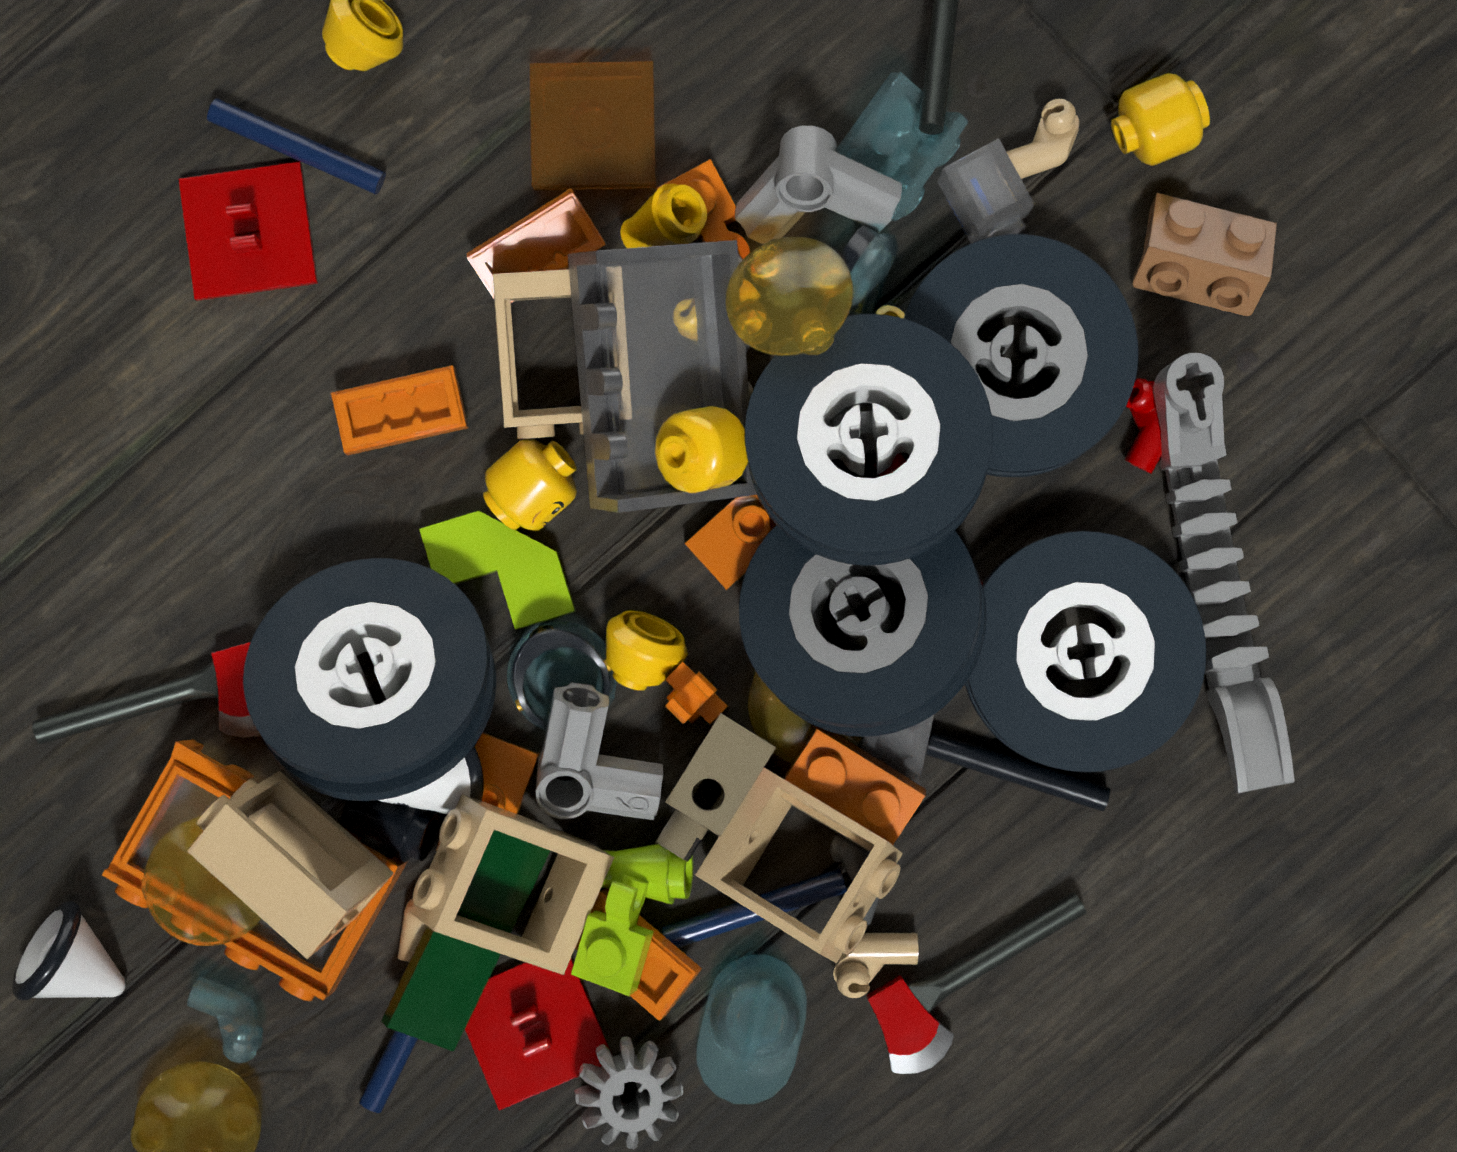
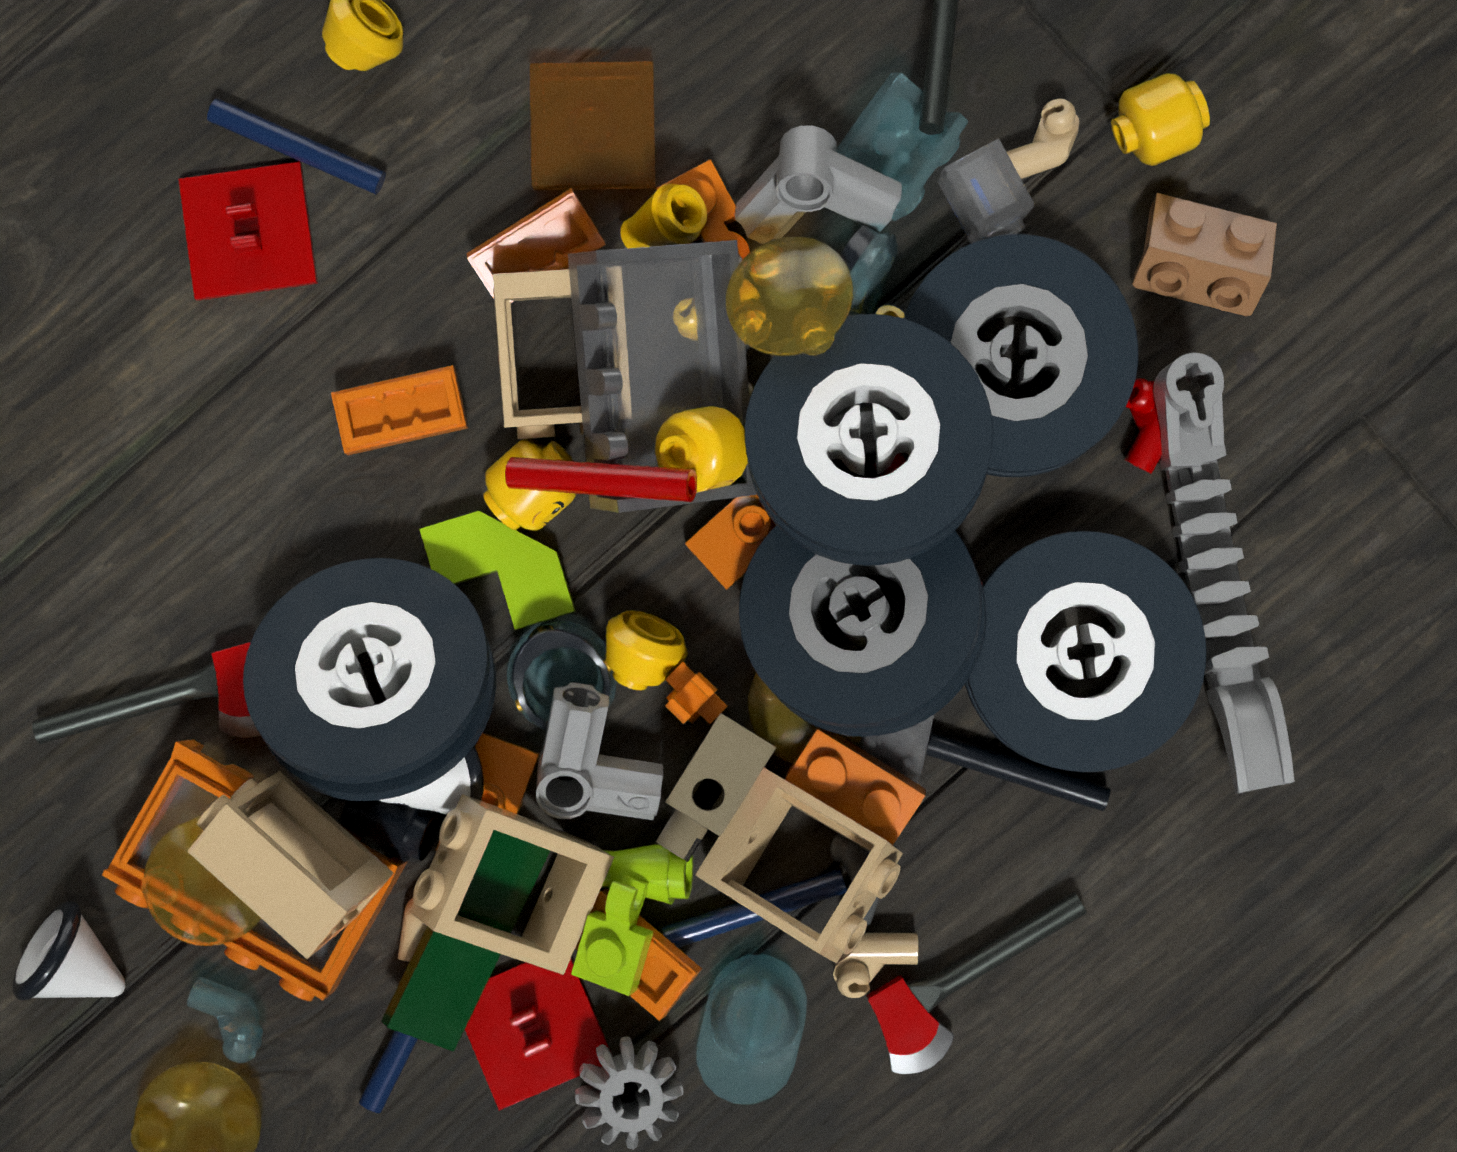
none -> red piece [505,457,697,502]

